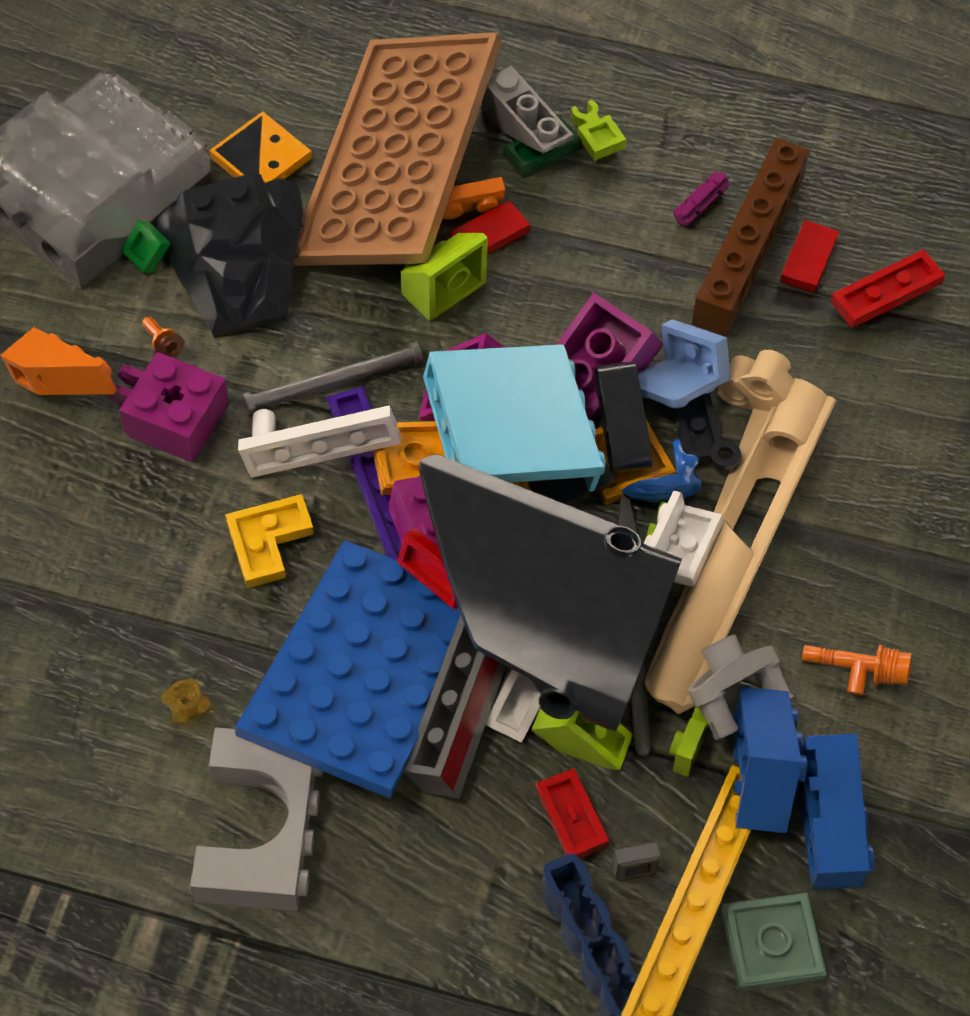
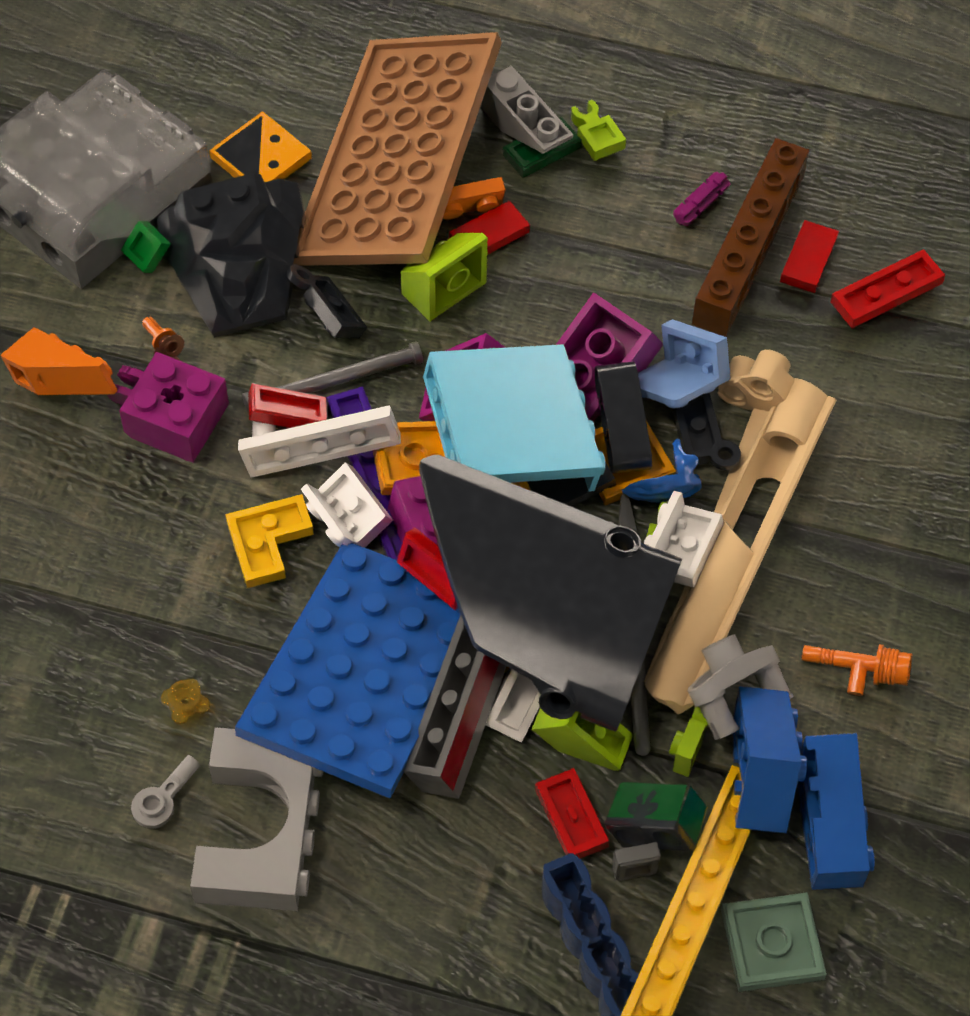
none -> light grey plate [131,755,200,829]
none -> red tile [248,383,327,428]
none -> black hinge [286,264,368,338]
none -> white bracket [301,462,393,548]
none -> piece [604,782,707,851]

